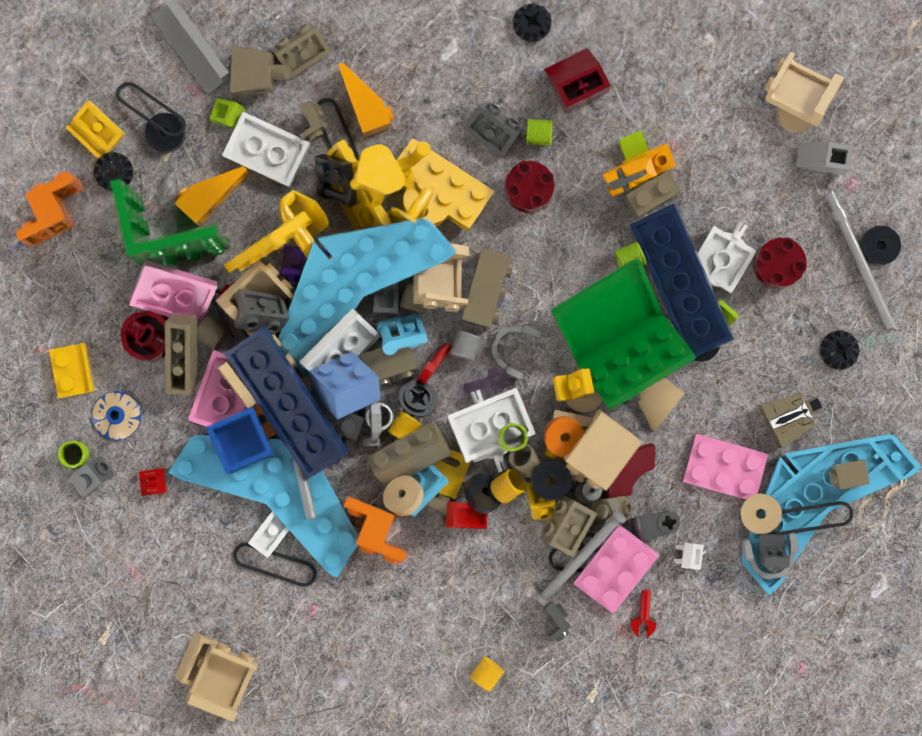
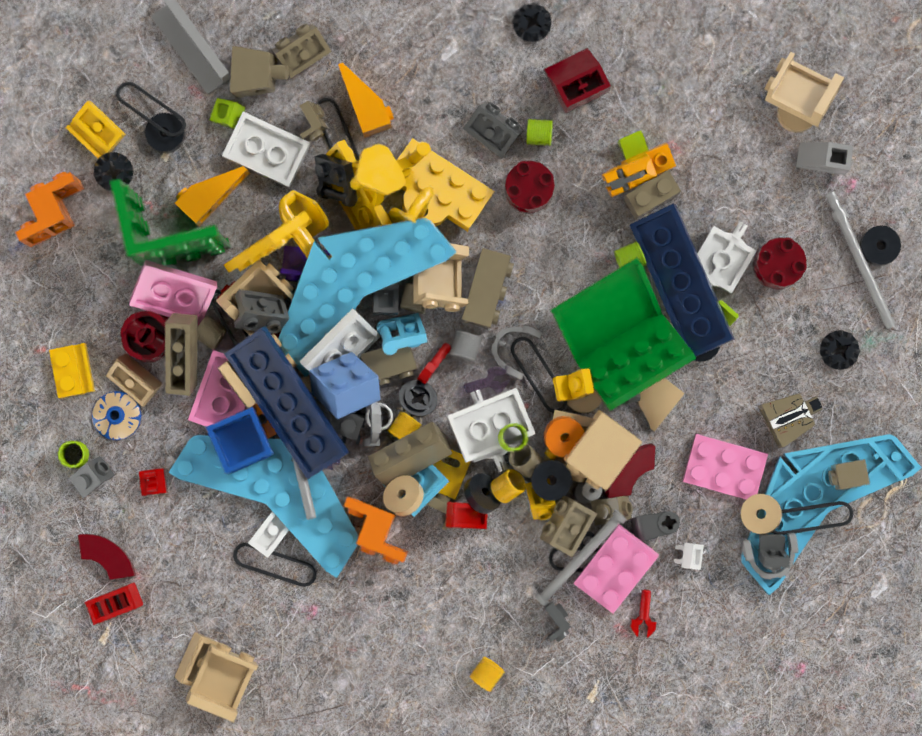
none -> dark red tile [78,534,136,580]
none -> red slope [85,582,143,625]
none -> tan slope [106,353,162,407]
none -> black piece [511,337,568,413]

